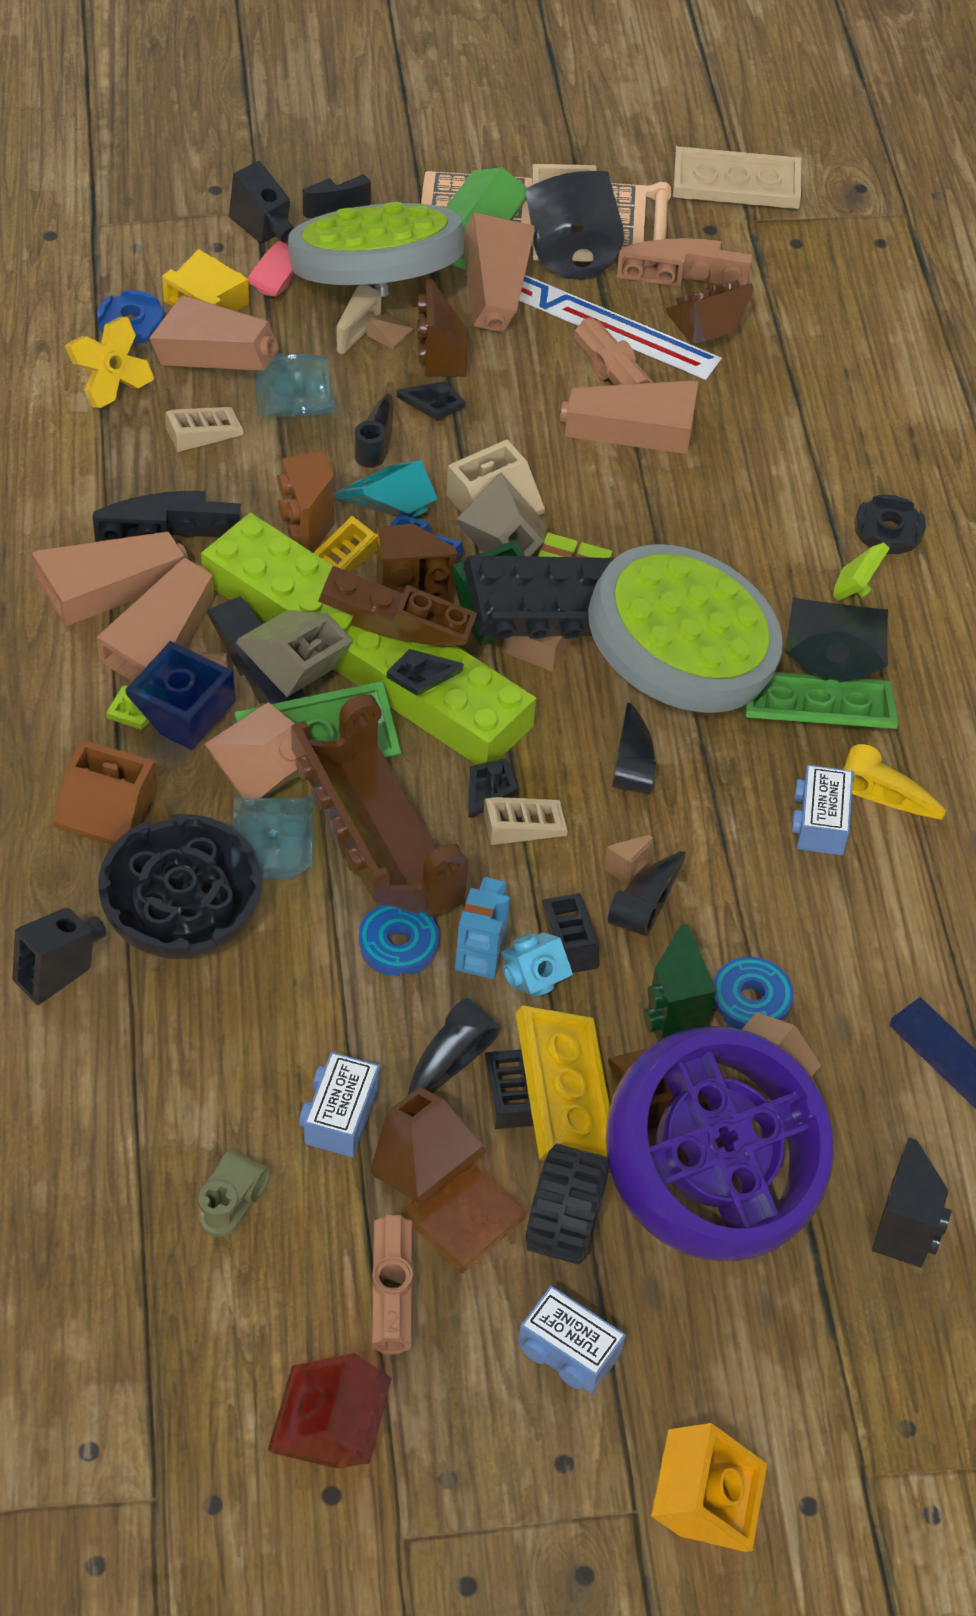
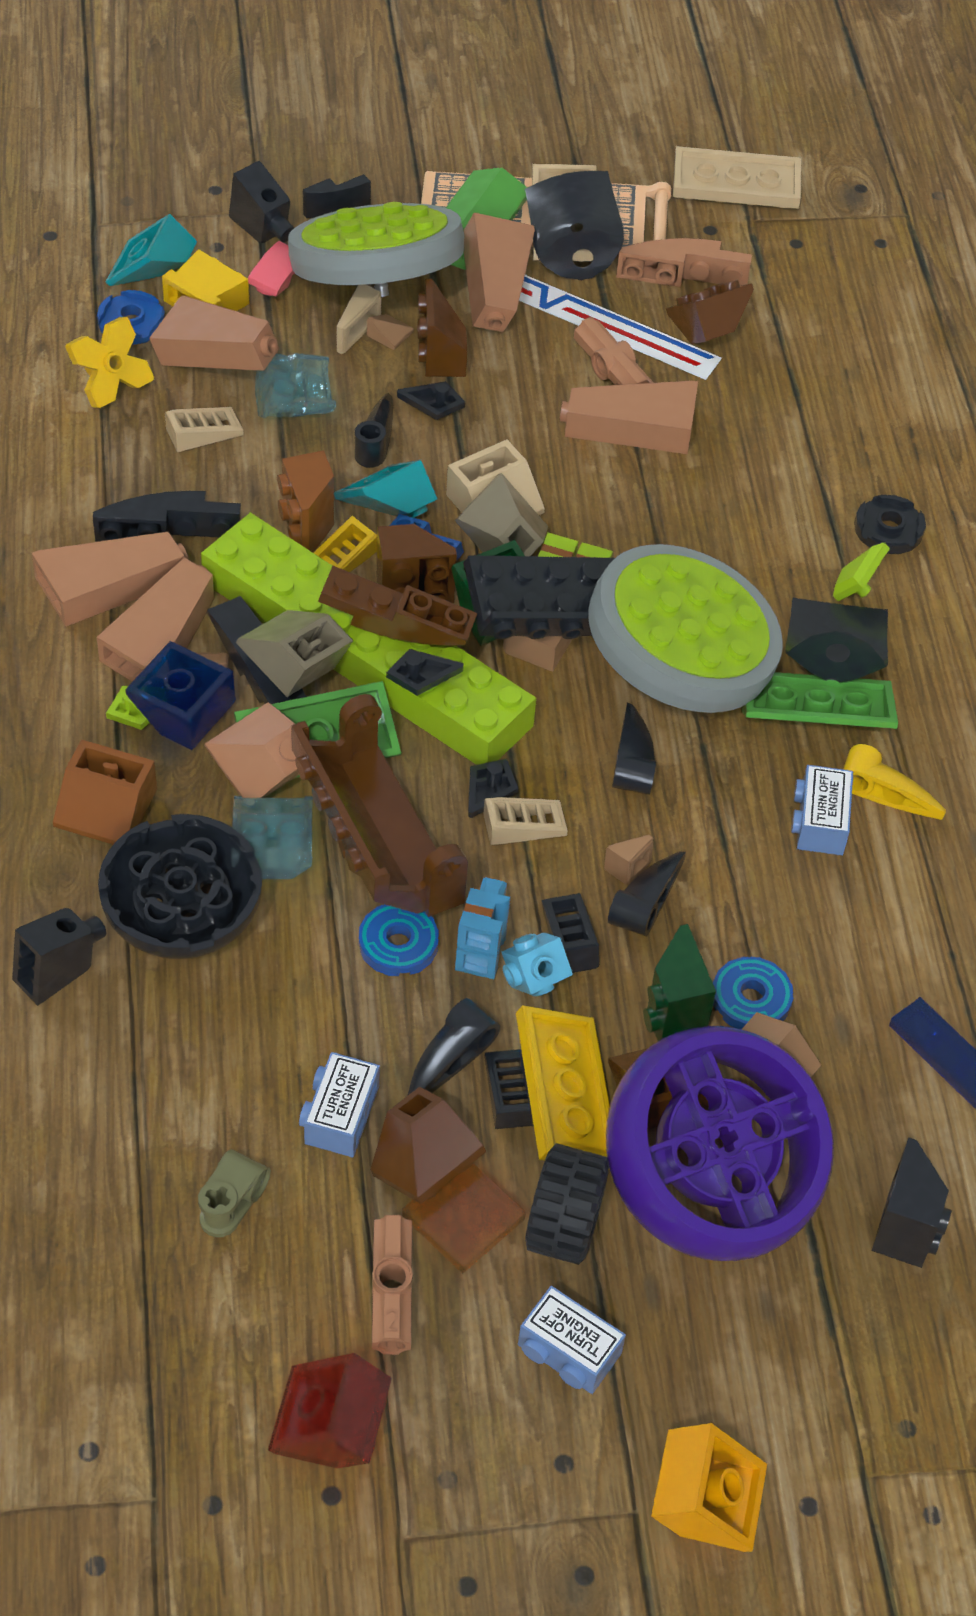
none -> teal slope [105,214,198,286]

